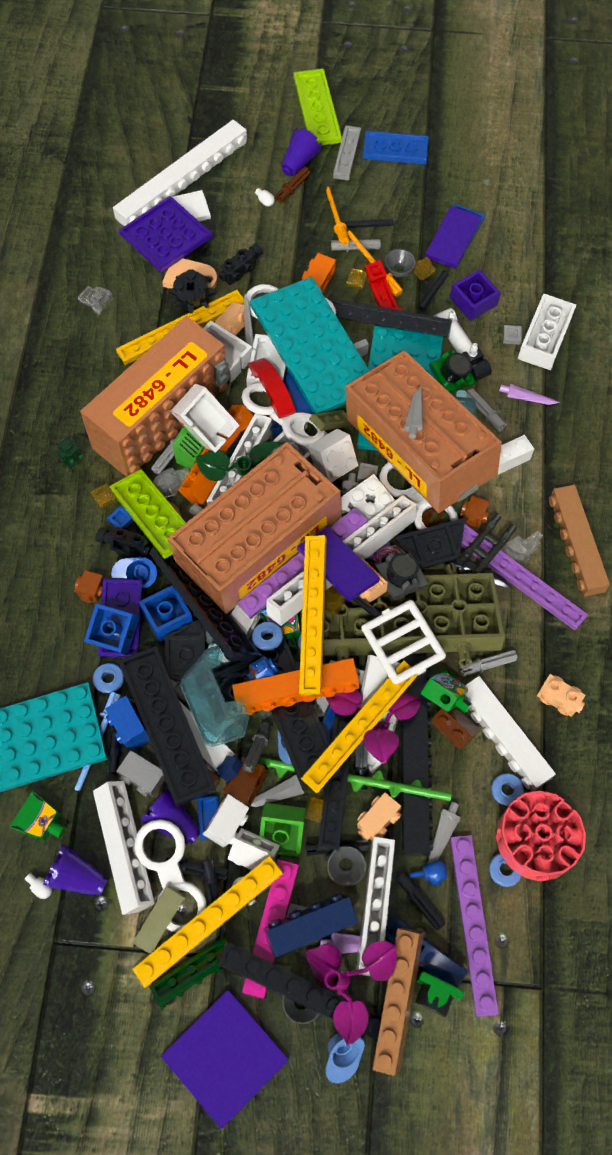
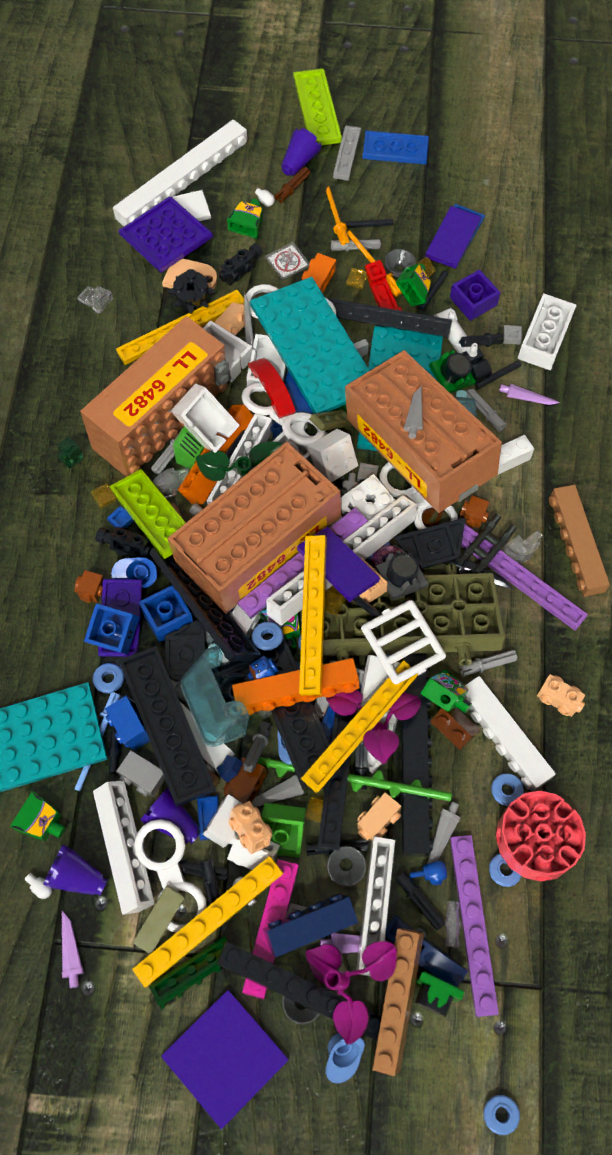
none -> lavender bar [62,911,84,988]
none -> green torso [227,199,263,239]
none -> light nougat brick [229,801,272,854]
none -> clear piece [265,242,310,280]
none -> green torso [395,264,431,307]
none -> clear pin [444,901,462,948]
none -> black axle [459,333,504,347]
none -> black bar [474,360,522,390]
none -> medium blue piece [483,1095,520,1135]

